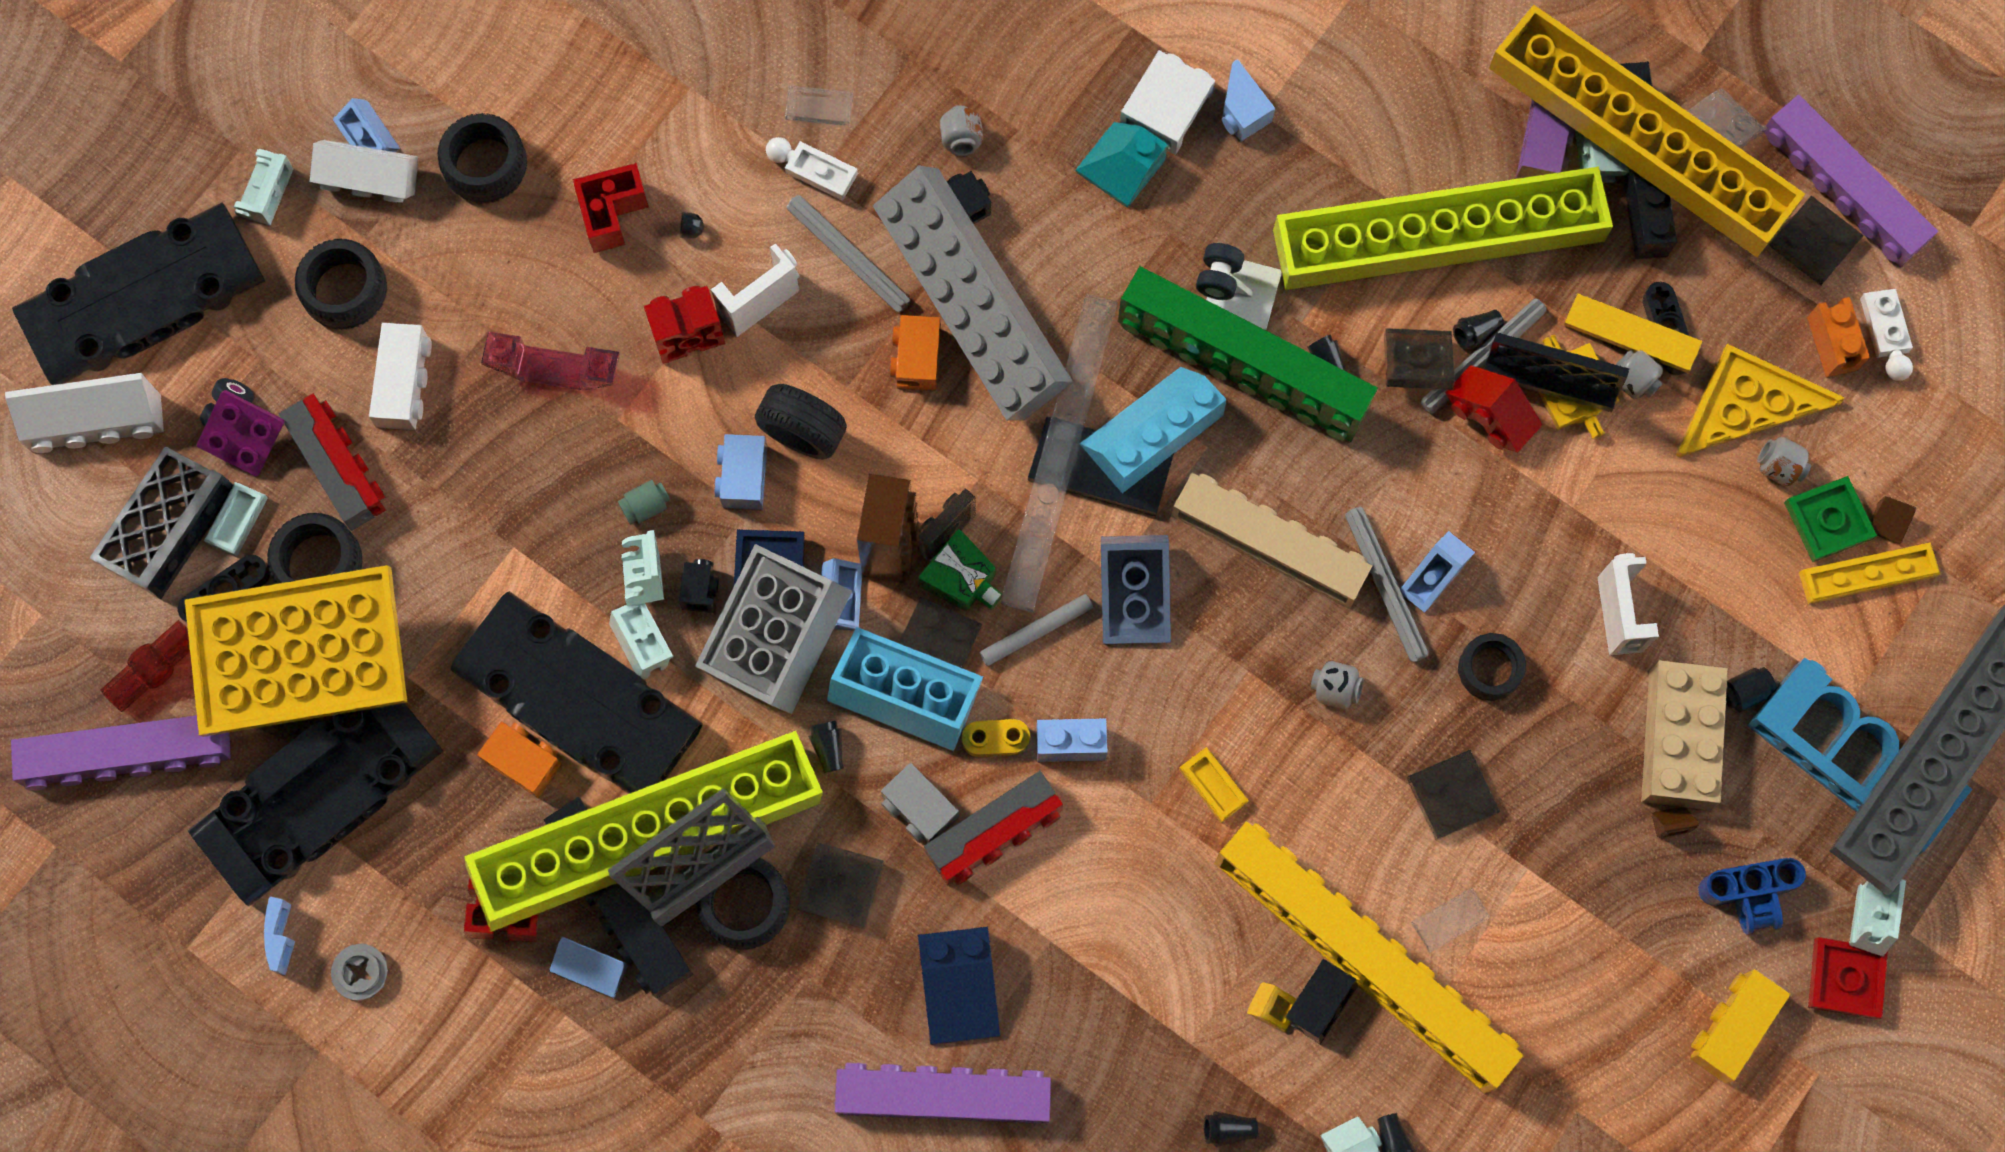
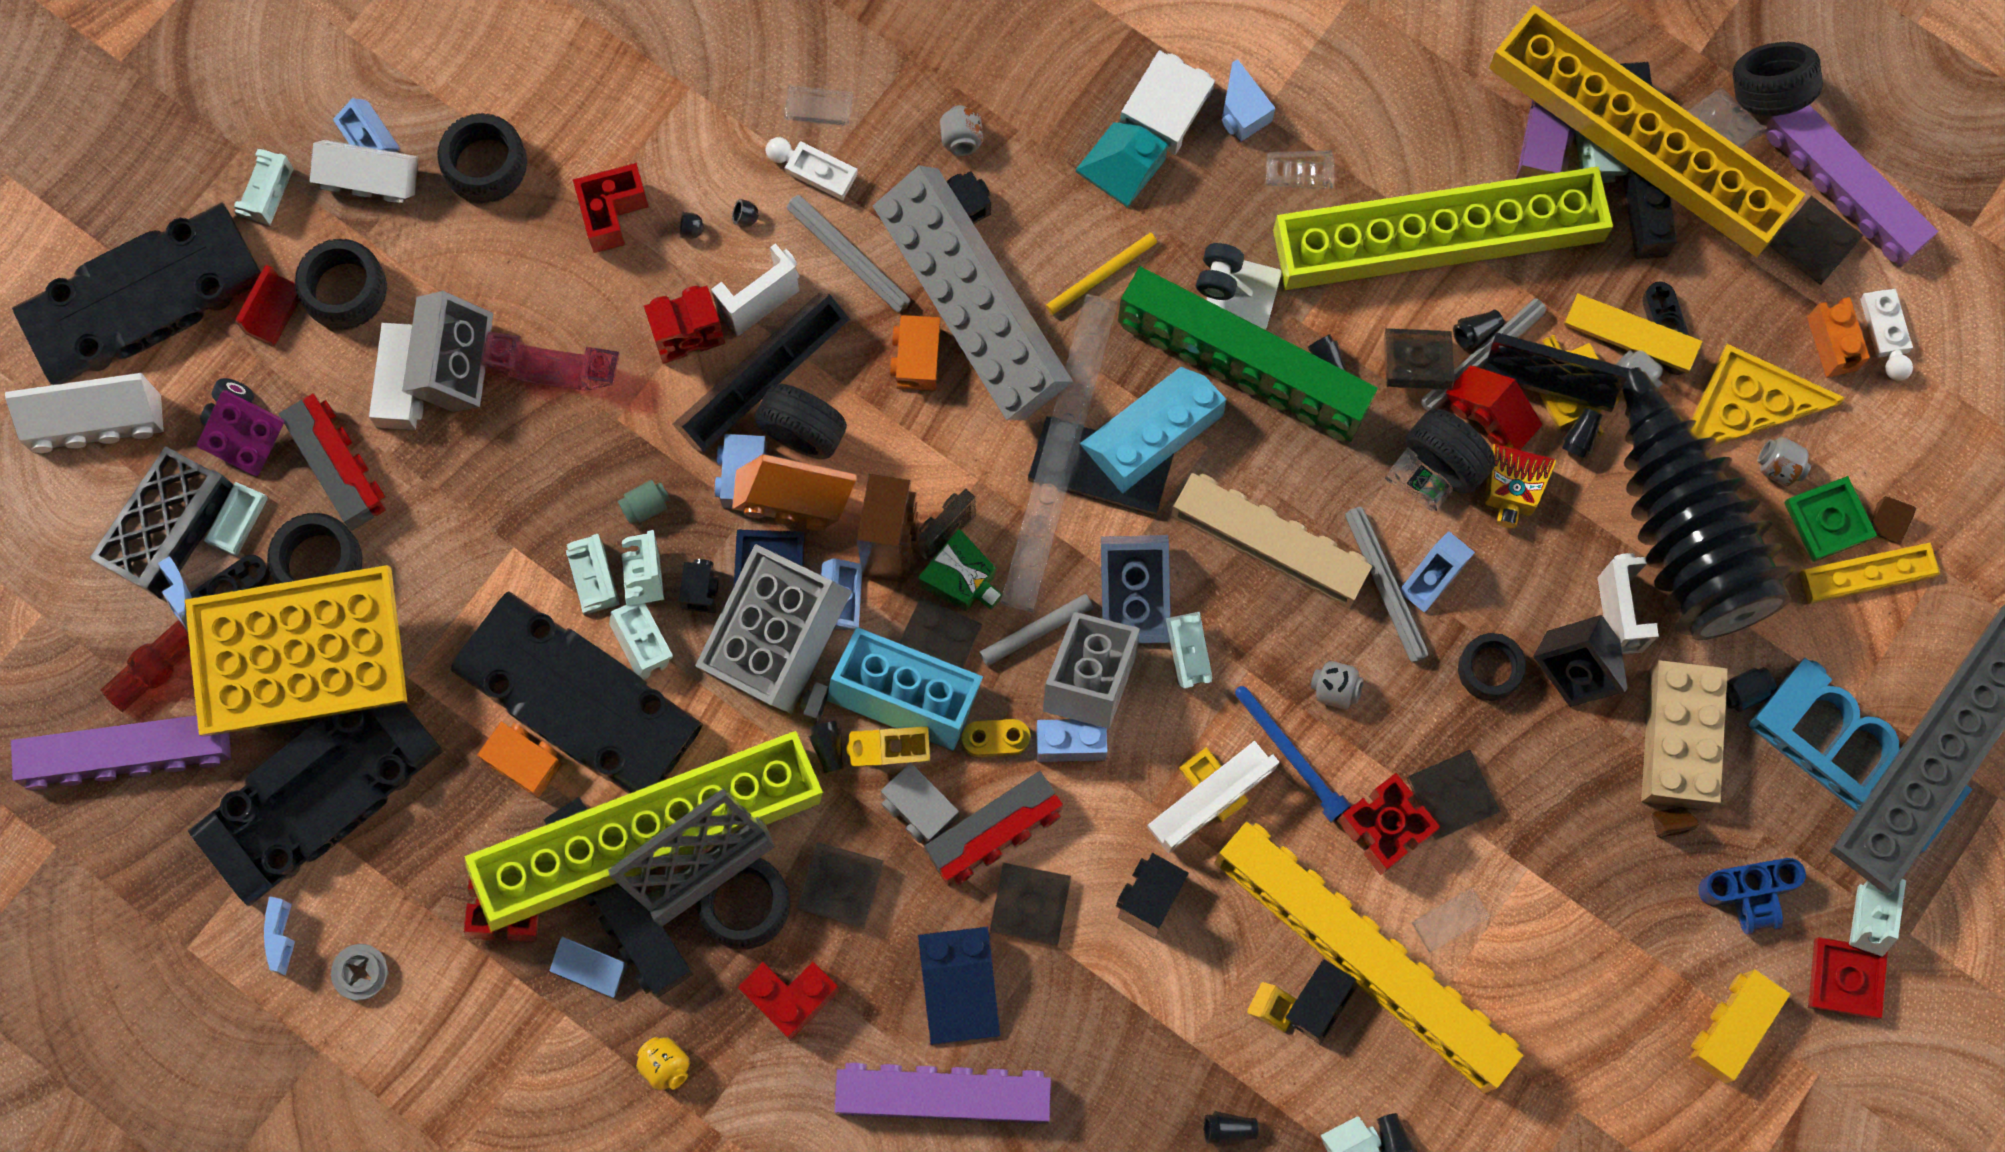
none -> light blue slope [158,556,192,631]
none -> red panel [236,264,300,347]
none -> light grey brick [402,291,493,412]
none -> light aqua hinge [566,534,620,615]
none -> yellow head [637,1037,690,1091]
none -> black brick [673,293,850,452]
none -> black hinge [732,199,759,226]
none -> orange slope [732,454,857,531]
none -> red brick [738,962,840,1041]
none -> dark grey plate [800,682,829,725]
none -> yellow torso [846,726,930,766]
none -> clear smoke plate [990,863,1071,946]
none -> light grey brick [1043,612,1140,729]
none -> yellow bar [1045,232,1158,316]
none -> black brick [1115,853,1189,938]
none -> white fence [1147,741,1279,854]
none -> light aqua hinge [1166,612,1213,688]
none -> blue piece [1235,686,1352,823]
none -> clear slope [1266,150,1335,189]
none -> red brick [1337,773,1440,875]
none -> clear leg [1385,447,1453,512]
none -> black tyre [1406,409,1496,493]
none -> torso [1485,444,1556,528]
none -> black slope [1533,615,1627,707]
none -> black cone [1562,407,1603,459]
none -> black cone [1622,367,1795,640]
none -> black tyre [1732,42,1823,116]

